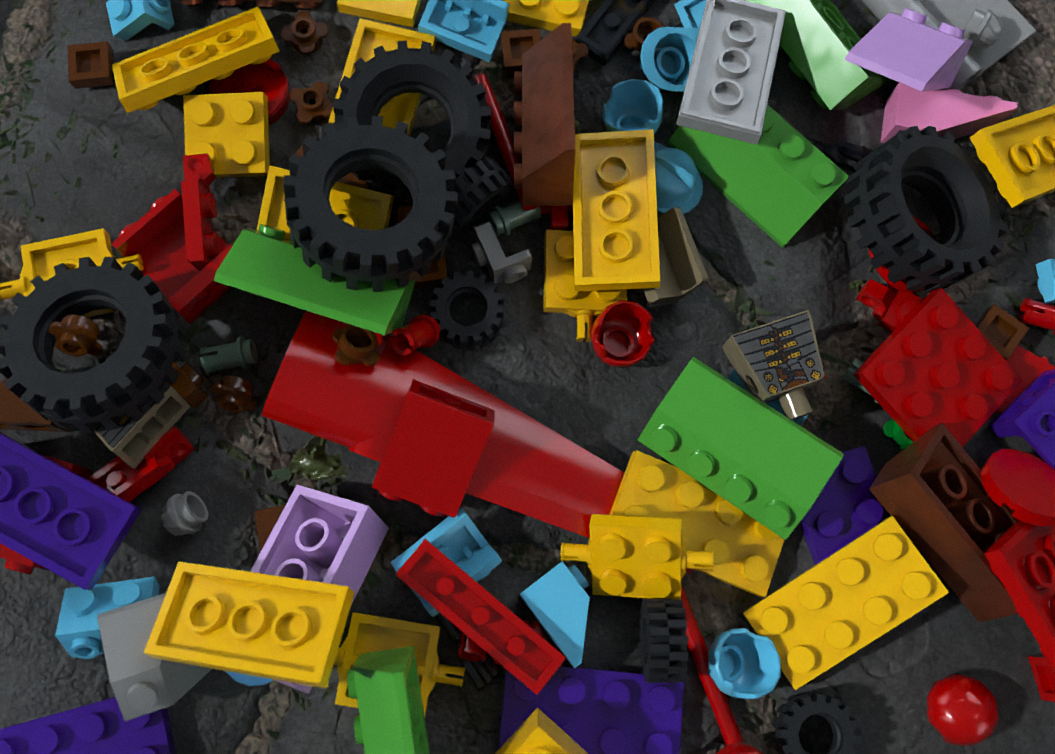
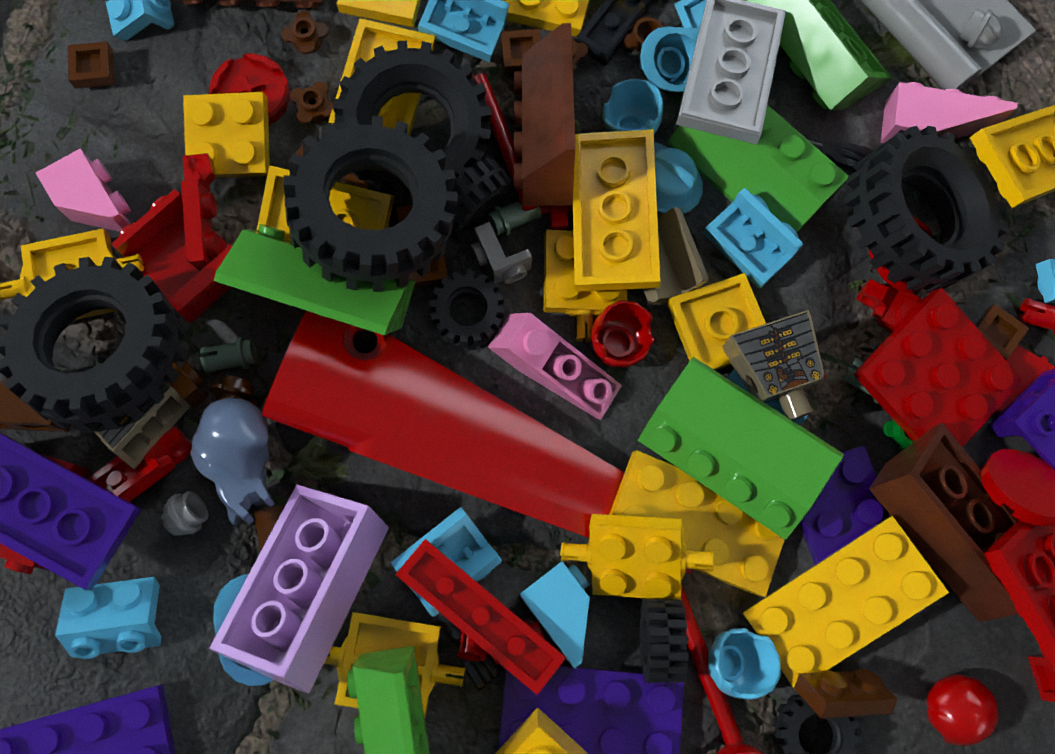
reddish brown plate [49,315,103,357] -> none
light grey slope [97,593,213,721] -> none
yellow plate [112,7,280,113] -> none
yellow plate [144,561,355,689] -> none
reddish brown plate [333,325,379,366] -> none
red panel [371,379,495,518] -> none
red pin [390,315,440,355] -> none
lavender slope [845,8,973,92] -> none
none -> bright pink slope [36,149,131,232]
none -> sand blue piece [190,398,275,525]
none -> bright pink slope [488,313,622,420]
none -> yellow plate [666,273,766,371]
none -> medium azure bracket [702,188,803,289]
none -> reddish brown plate [794,669,898,718]

